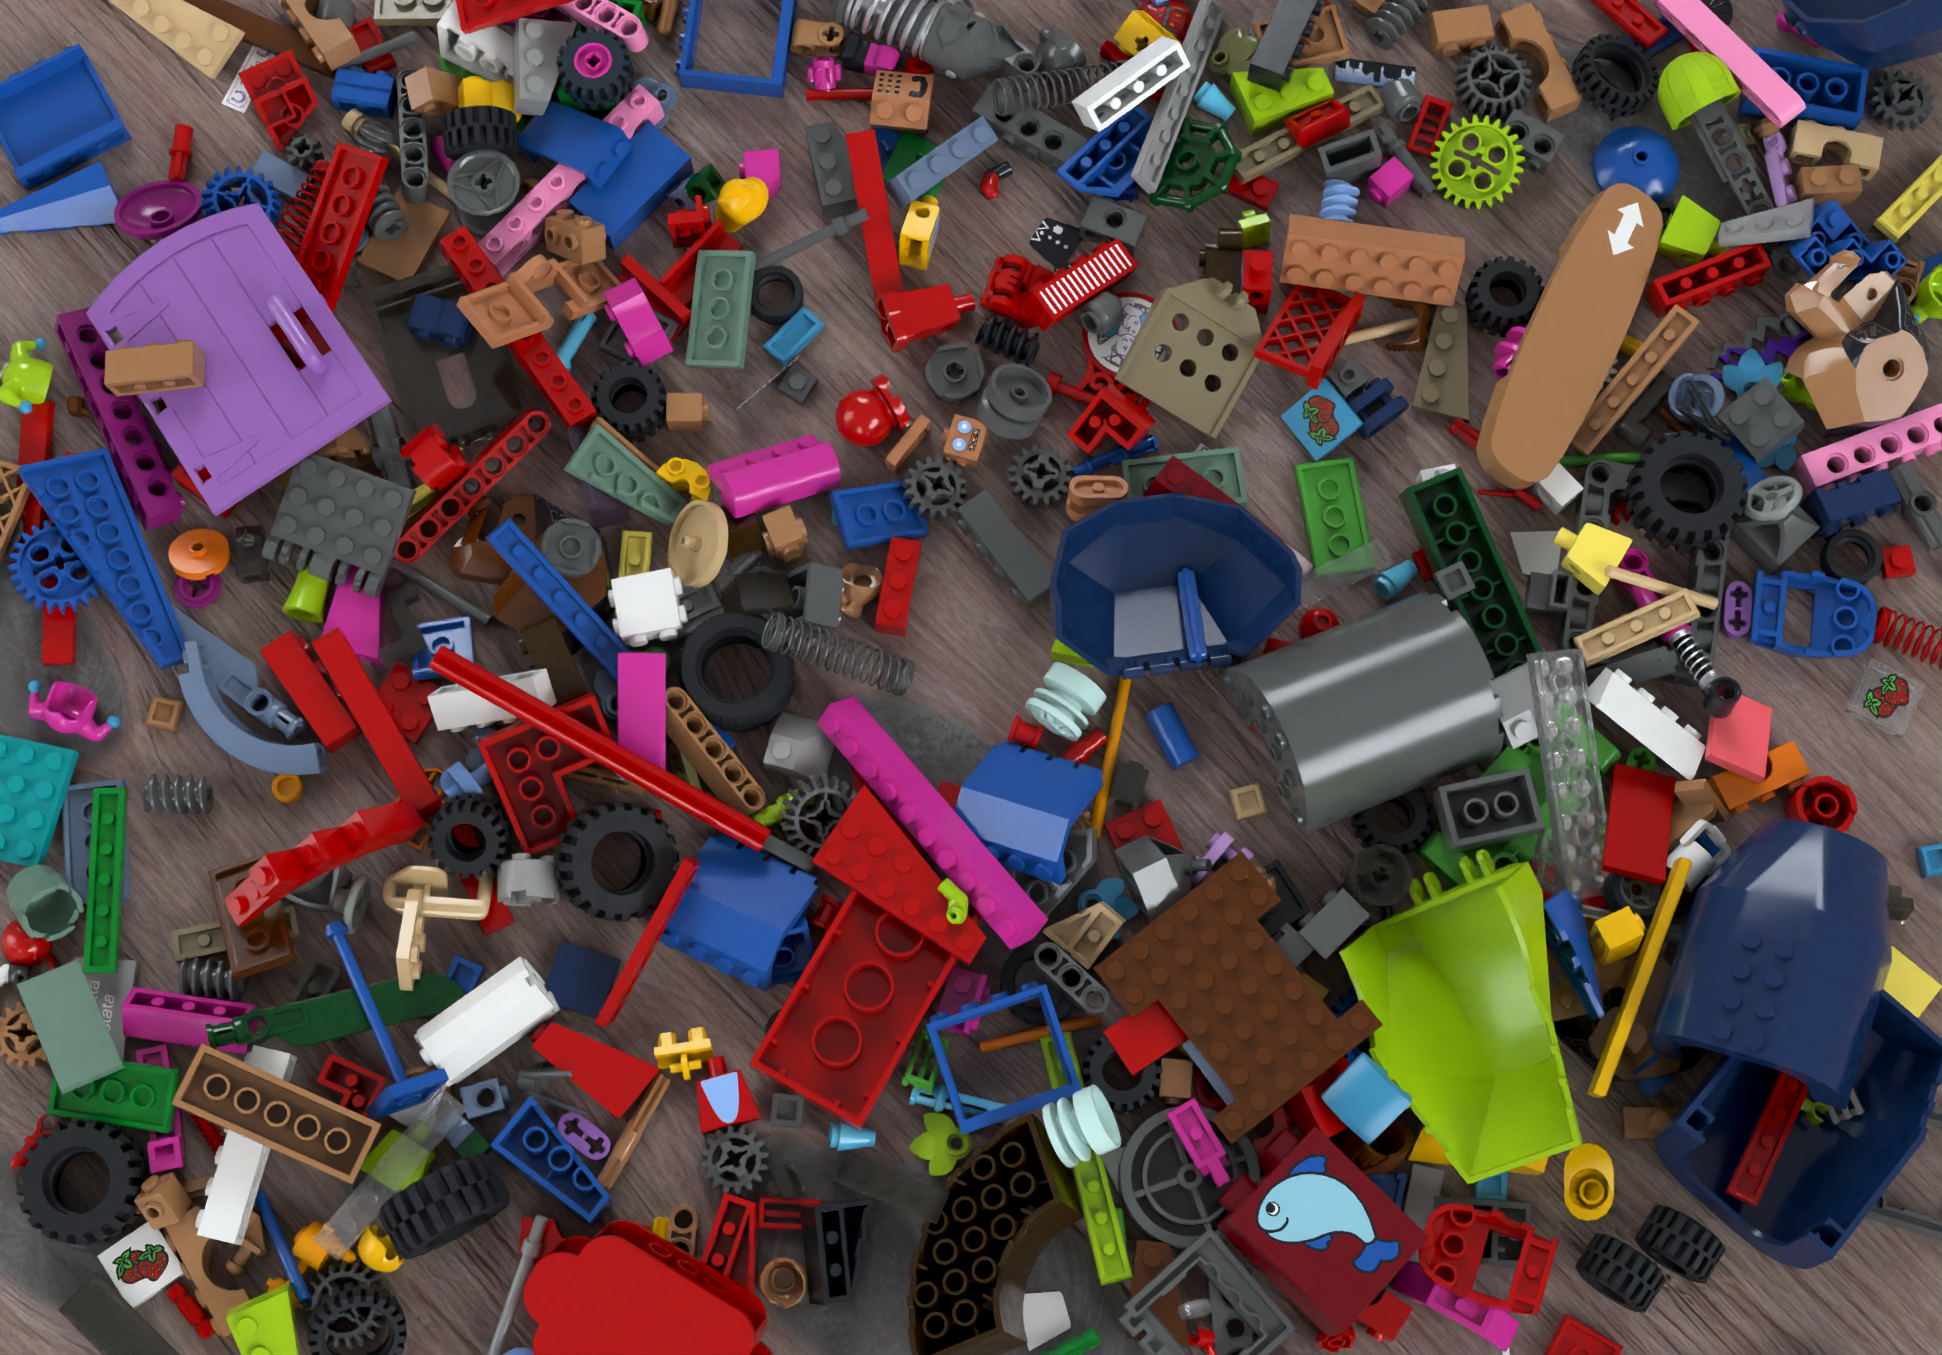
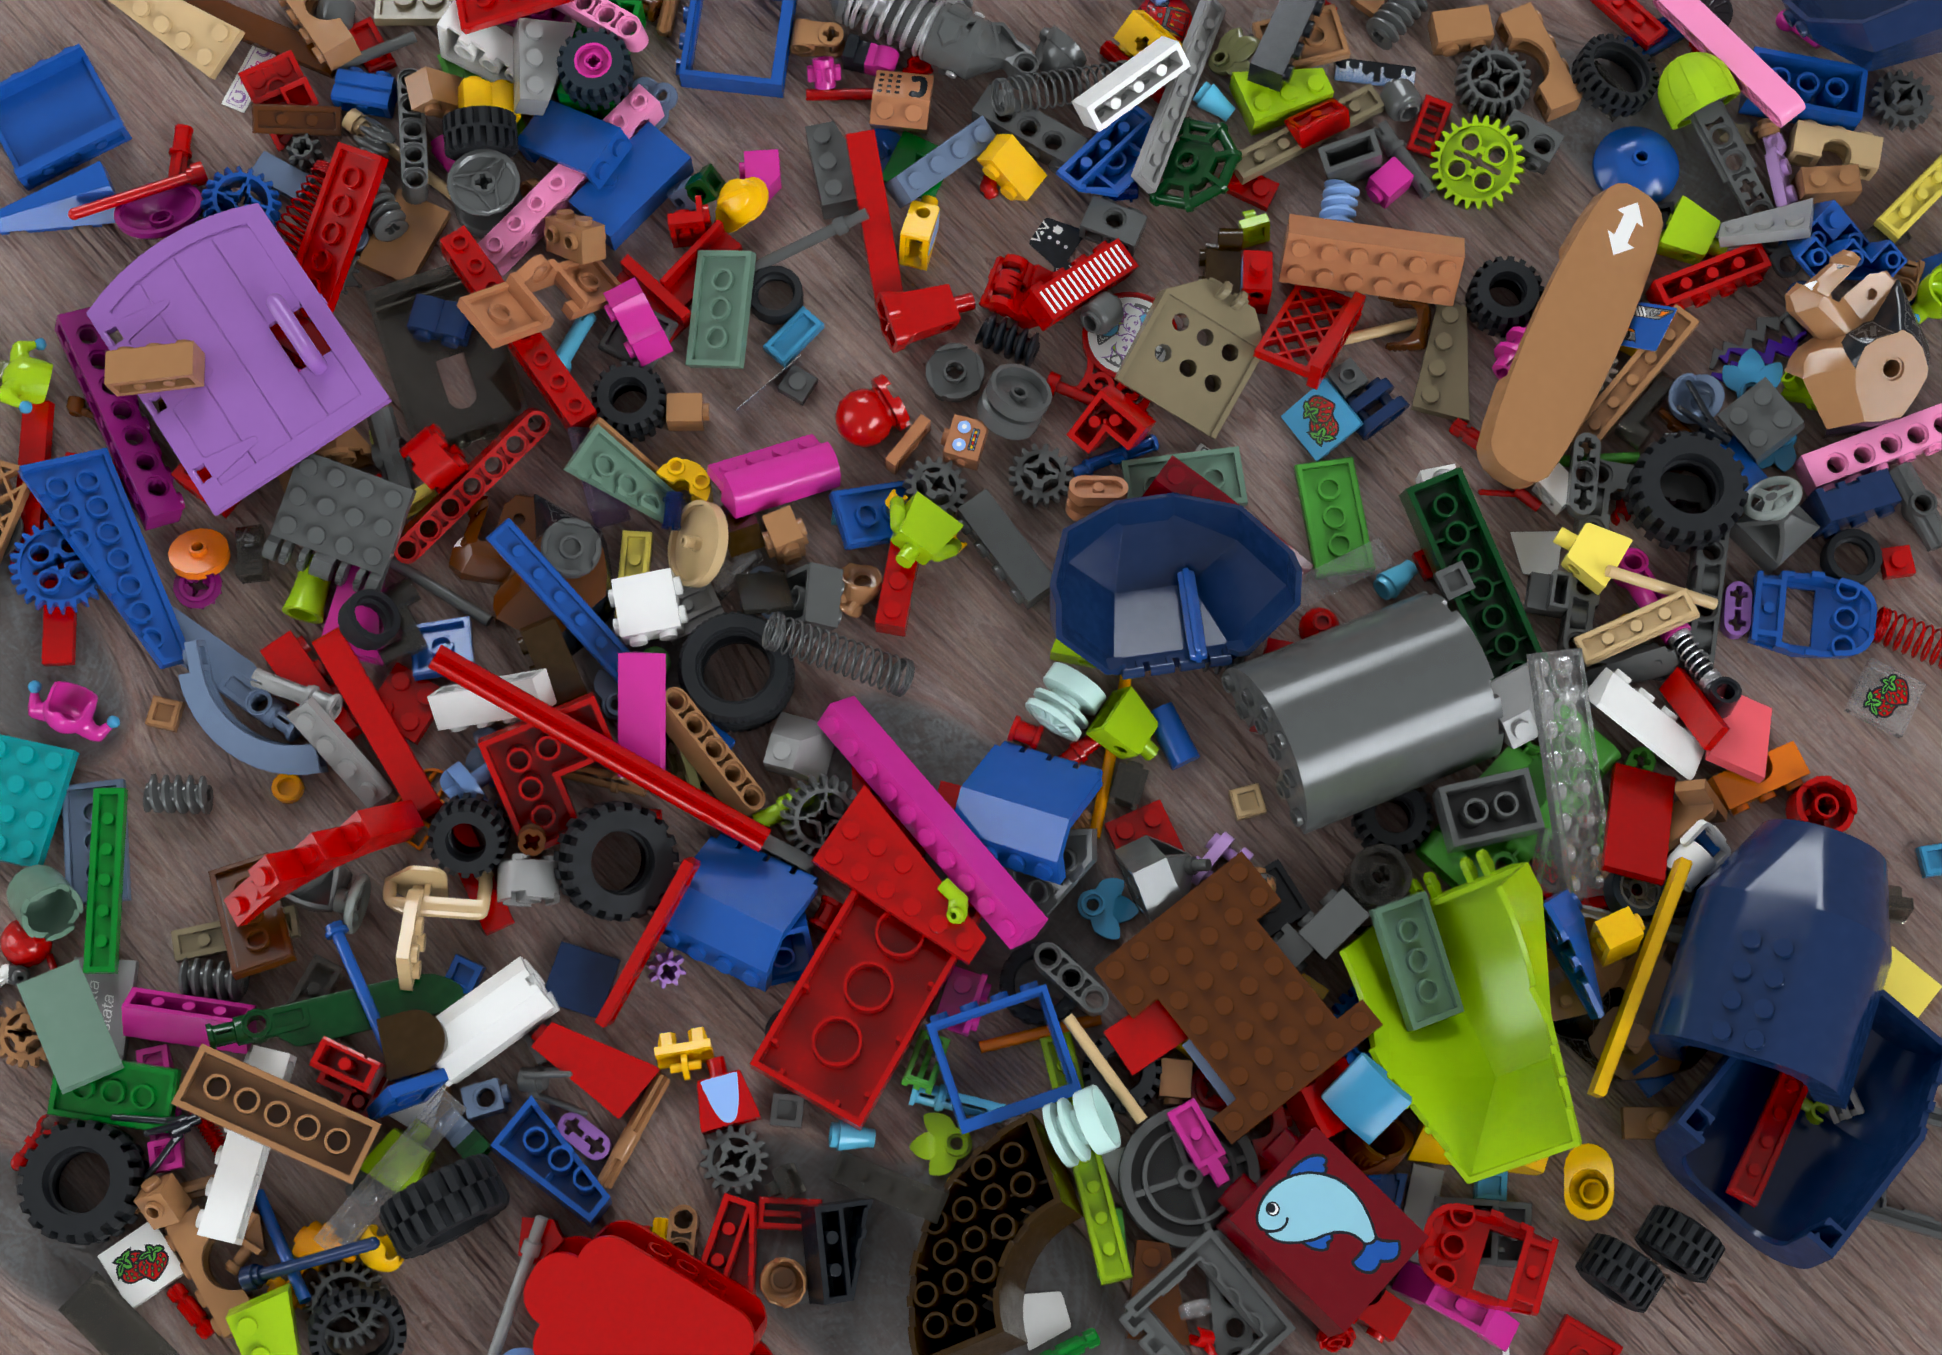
tan wing [1042,901,1127,970] -> none
none -> red piece [68,161,208,220]
none -> black plant [111,1114,202,1180]
none -> dark blue piece [238,1237,380,1292]
none -> light grey pin [250,668,344,721]
none -> reddish brown tile [252,104,342,136]
none -> light grey plate [286,696,393,808]
none -> red brick [309,1036,386,1096]
none -> black tyre [338,589,401,651]
none -> dark brown tile [376,1010,448,1082]
none -> reddish brown bush [518,823,546,856]
none -> medium lavender gear [646,947,686,989]
none -> clear blue pin [662,491,686,531]
none -> lime torso [885,489,967,568]
none -> yellow brick [976,134,1048,201]
none -> tan bar [1063,1014,1147,1125]
none -> lime torso [1086,686,1159,761]
none -> sand green plate [1368,891,1464,1031]
none -> dark grey beam [1566,433,1601,519]
none -> blue sticker [1621,302,1677,351]
none -> red tile [1659,667,1730,751]

